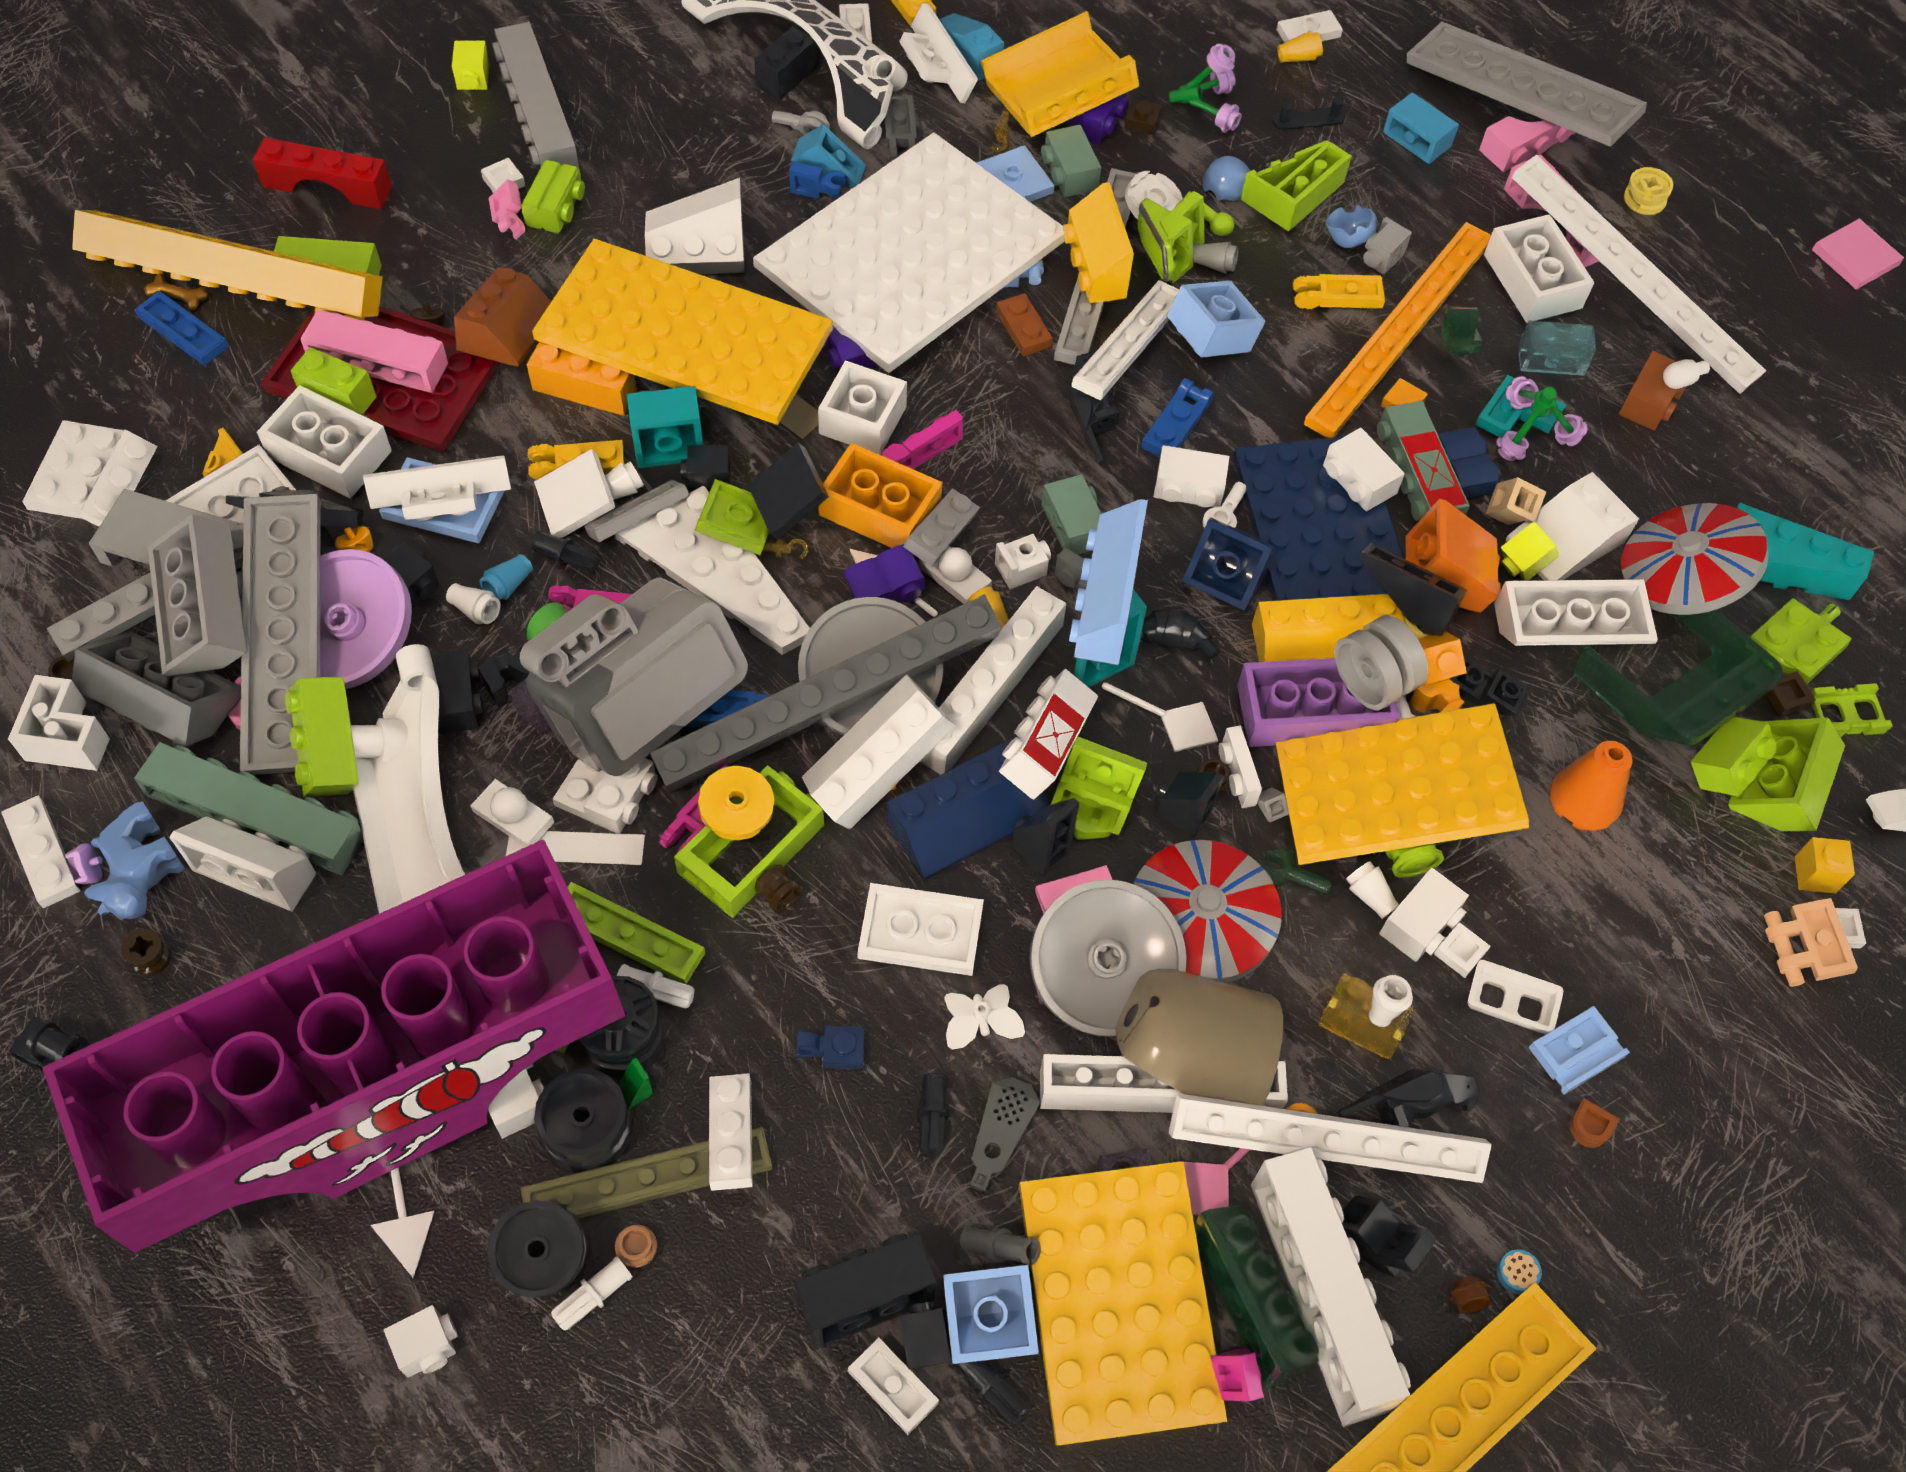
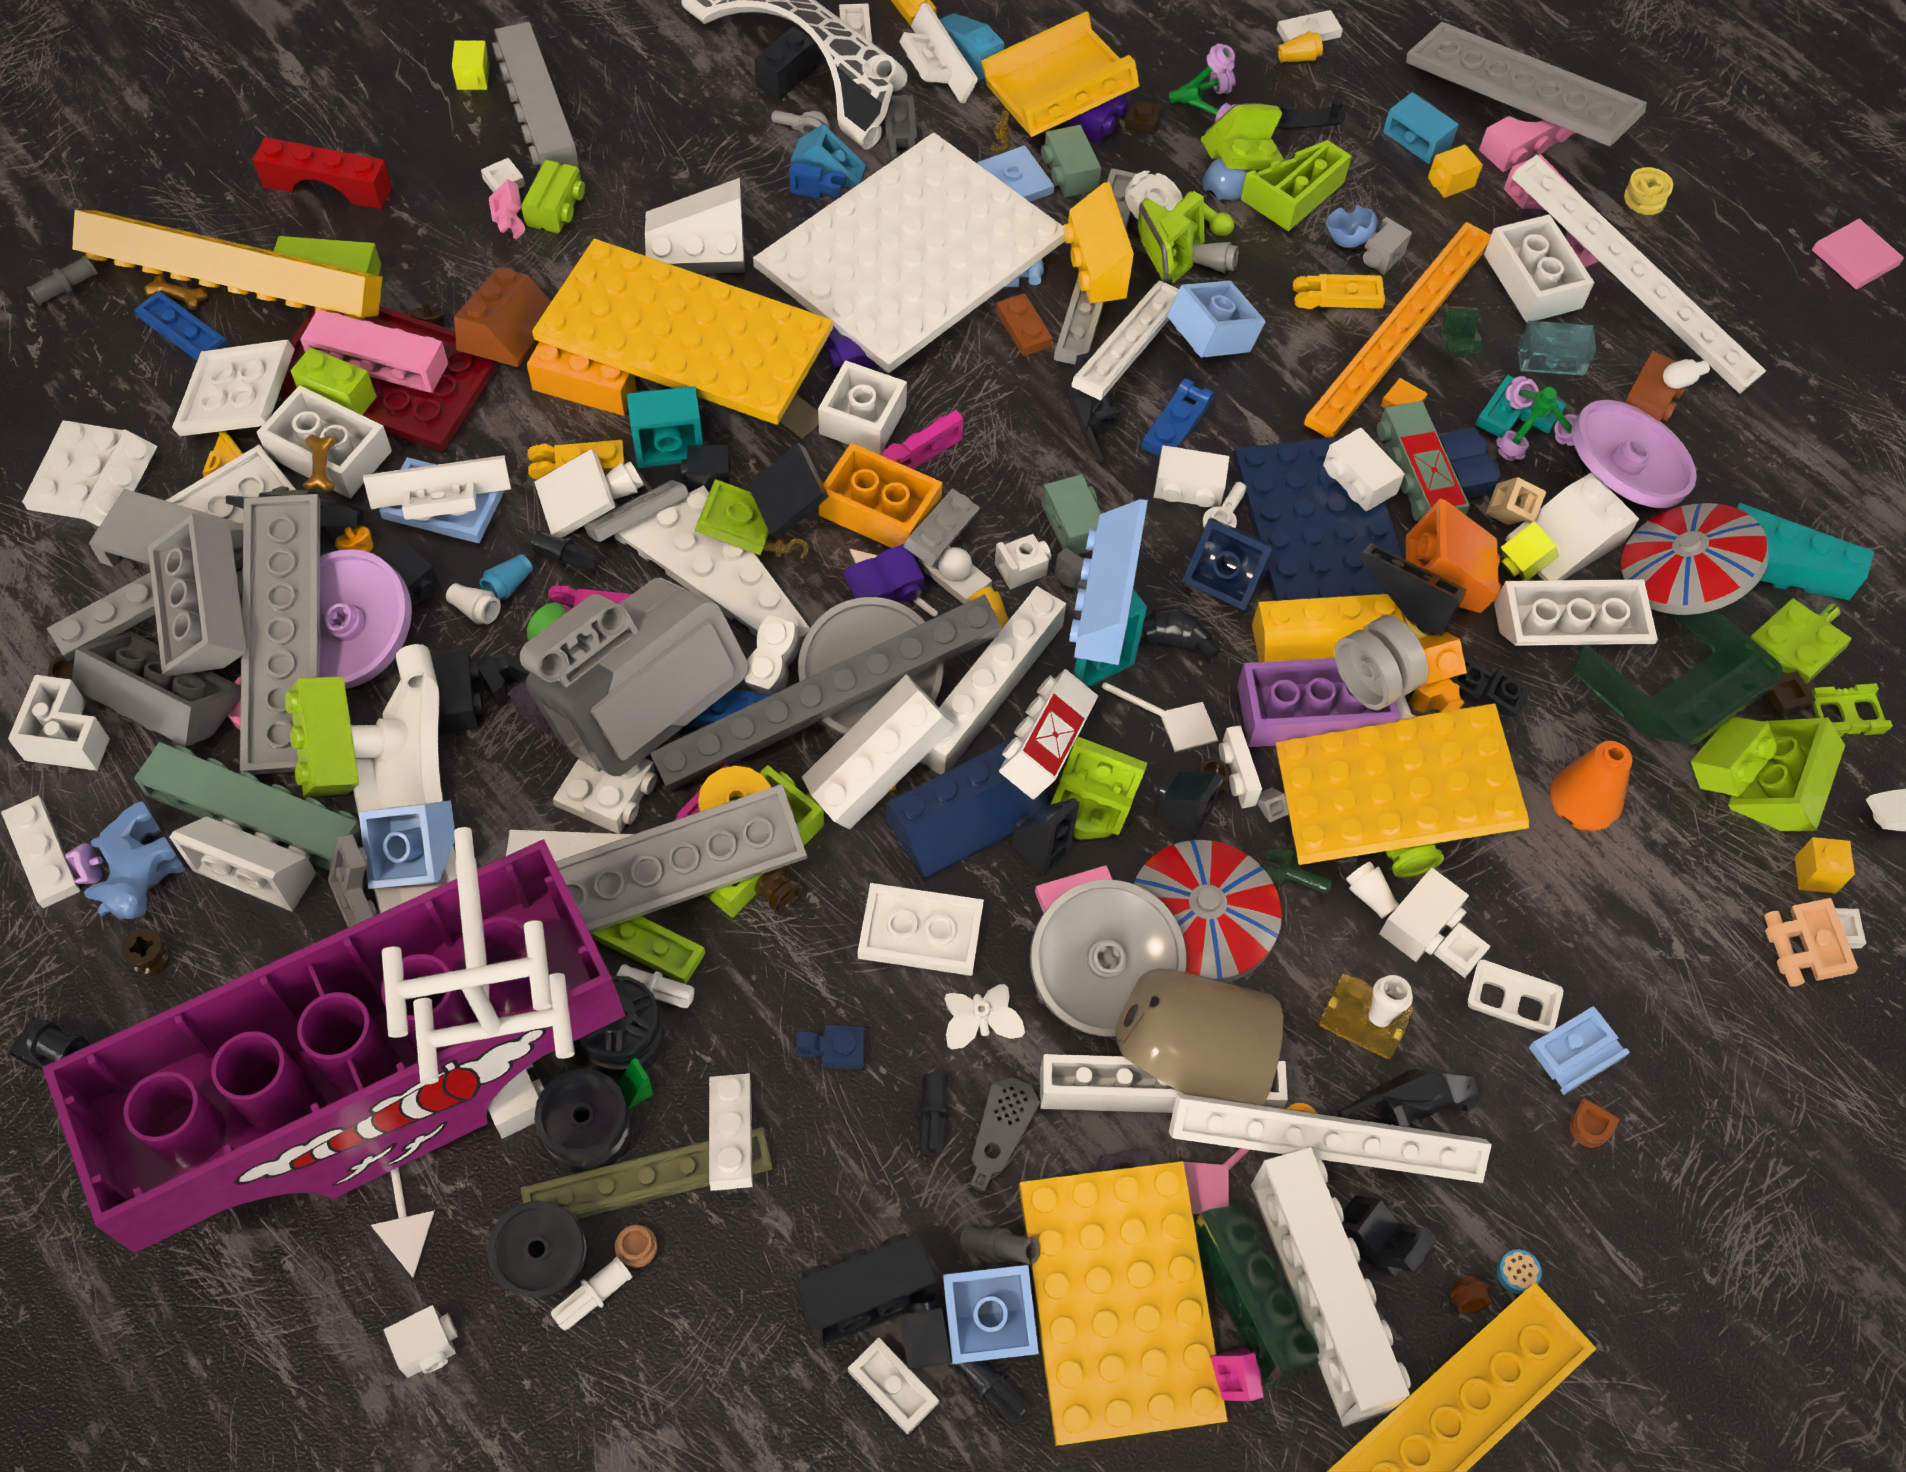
white tile [470,779,554,847] -> none
none -> dark grey pin [26,255,98,306]
none -> white plate [172,339,295,436]
none -> pearl gold piece [303,434,337,493]
none -> light grey plate [328,834,377,928]
none -> light blue slope [359,800,455,889]
none -> white piece [382,827,574,1084]
none -> light grey plate [555,784,808,933]
none -> white brick [744,615,801,695]
none -> lime piece [1201,103,1285,170]
none -> yellow brick [1428,144,1483,198]
none -> lavender dish [1572,400,1696,508]

